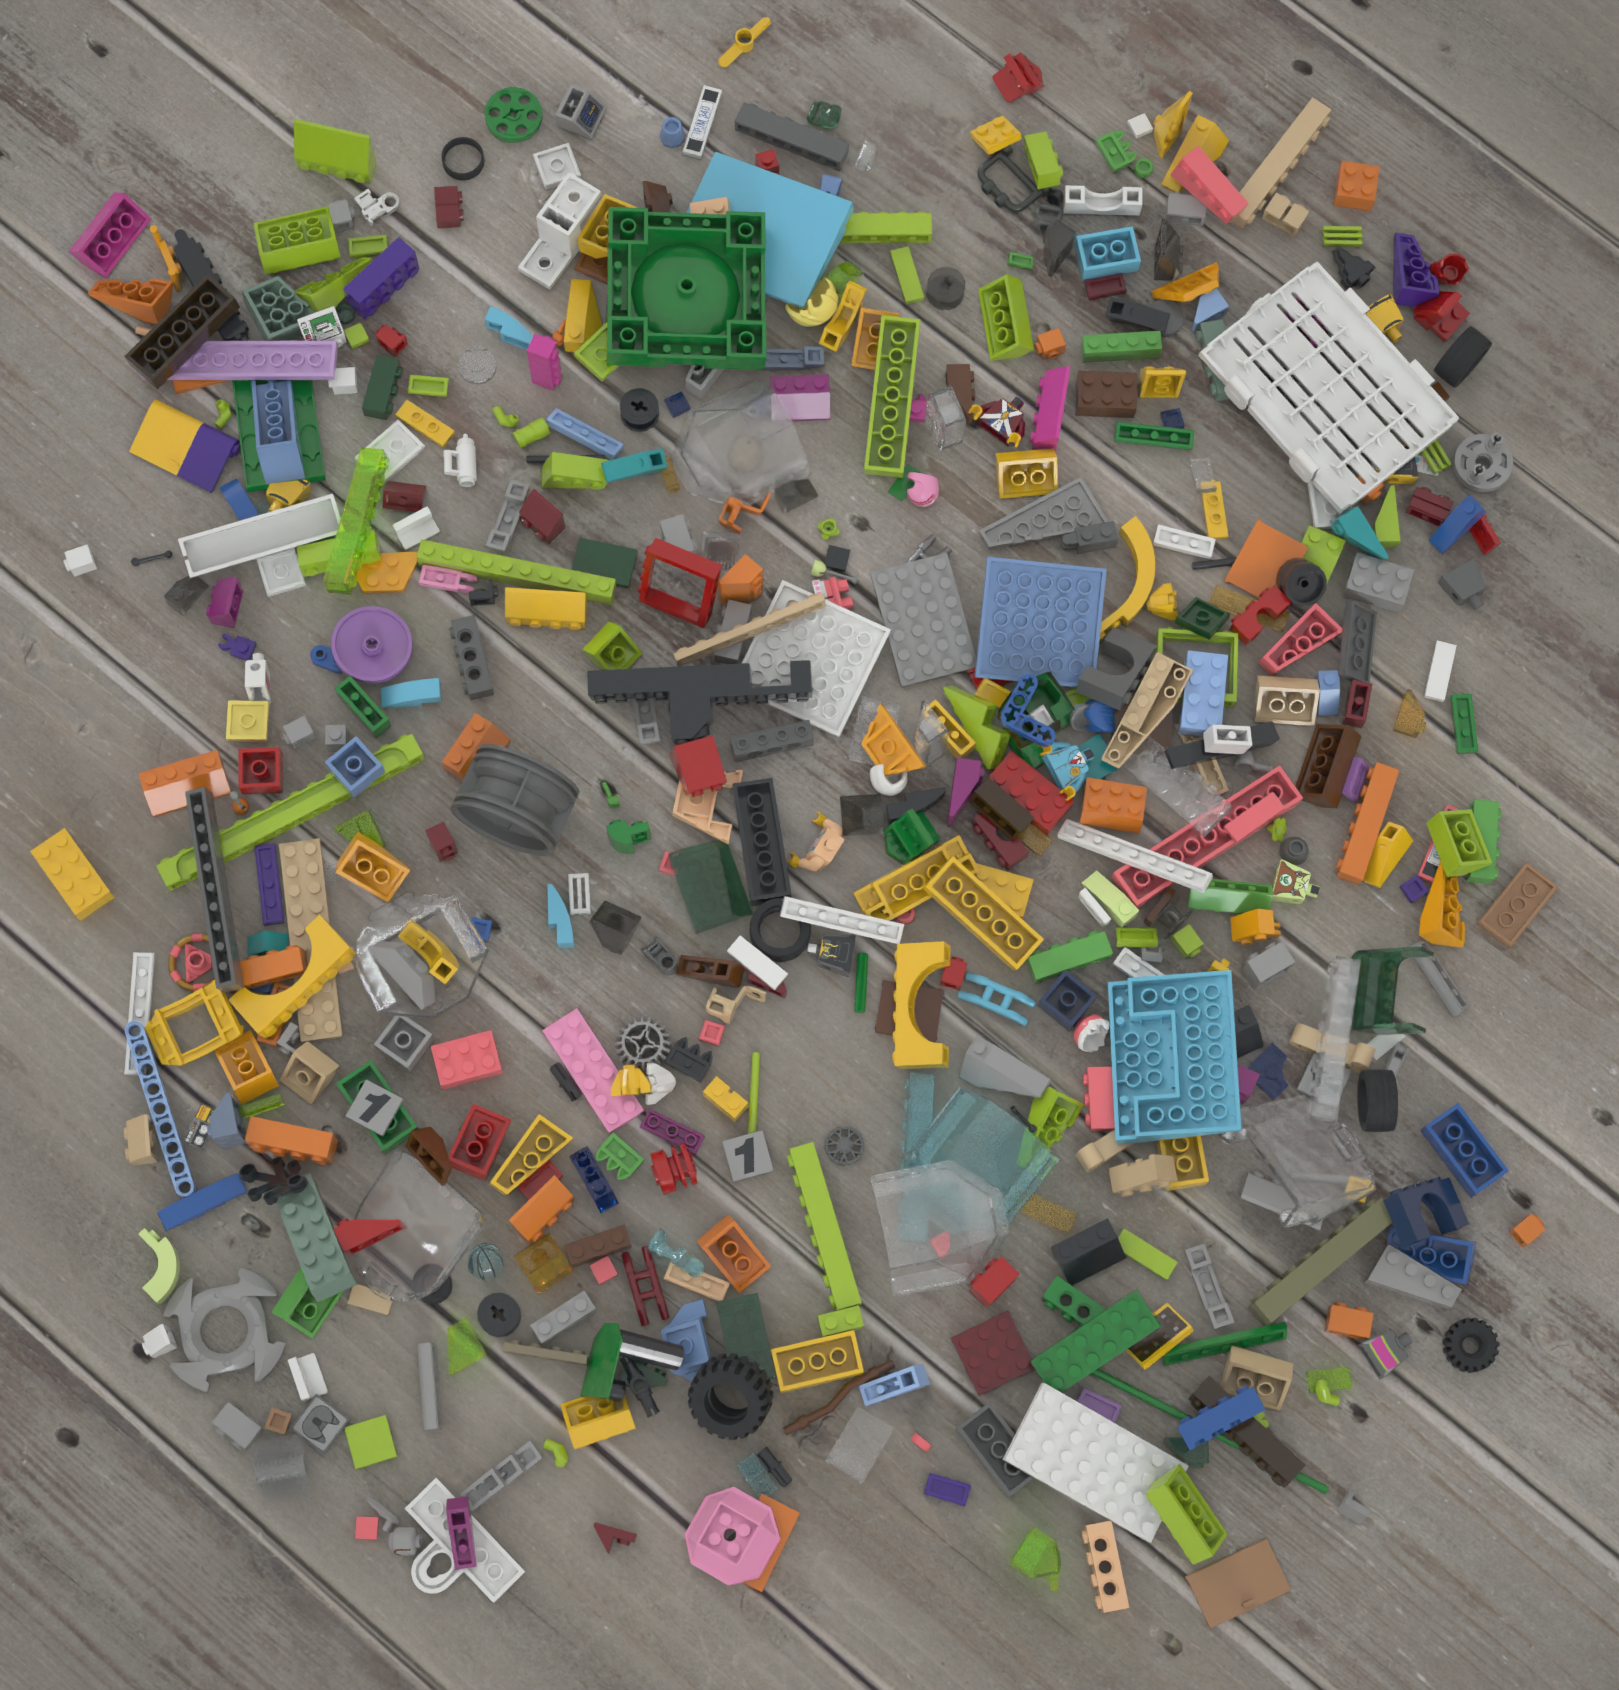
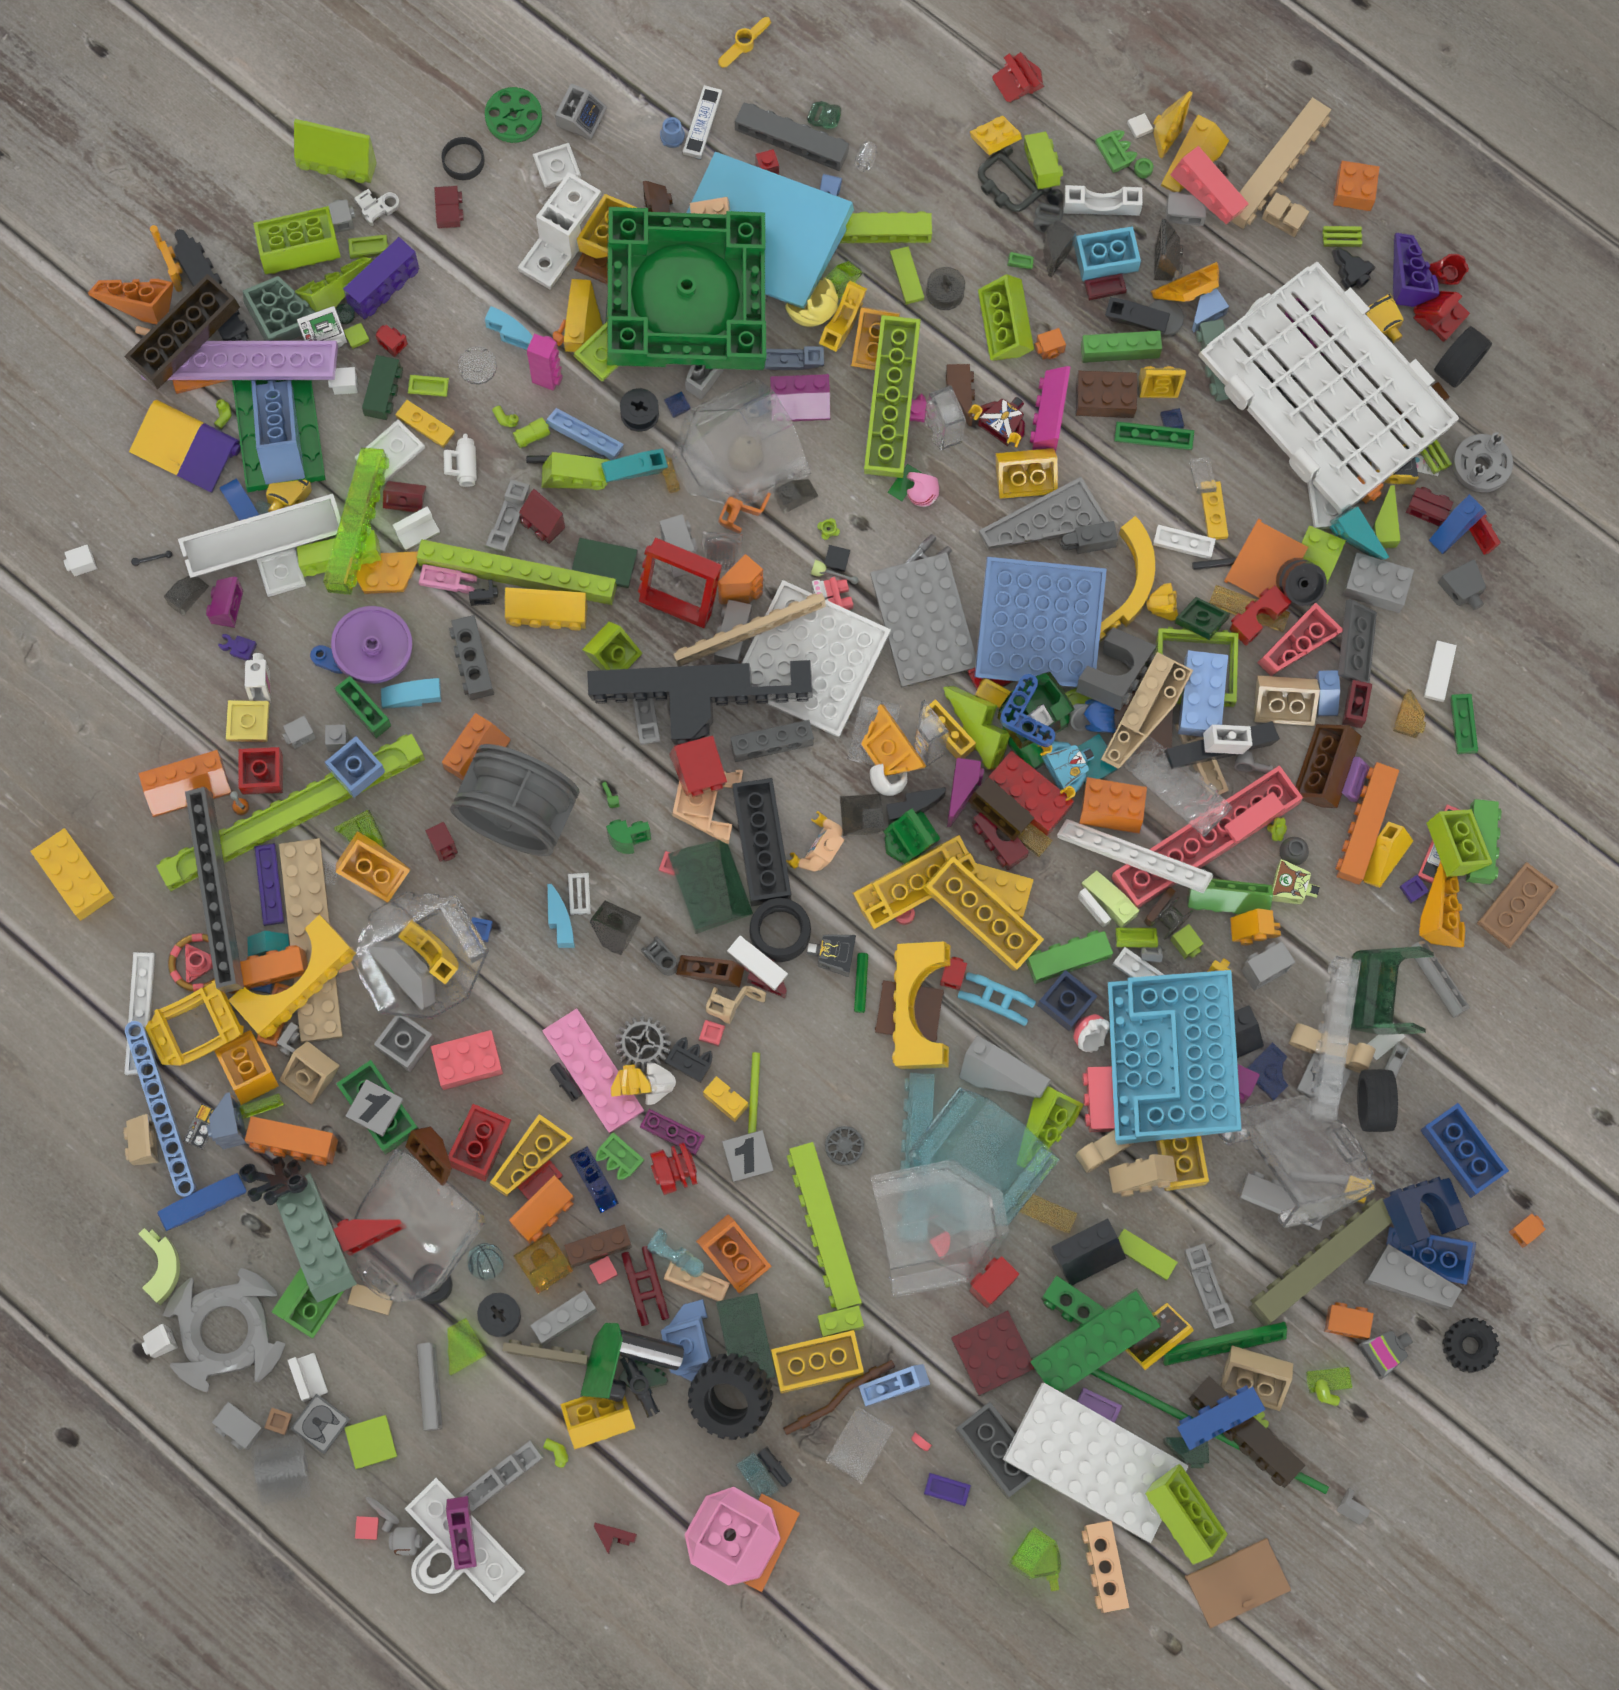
dark pink slope [68,192,151,278] -> none
white plate [780,896,904,944] -> none
black hinge [1010,1106,1037,1133] -> none

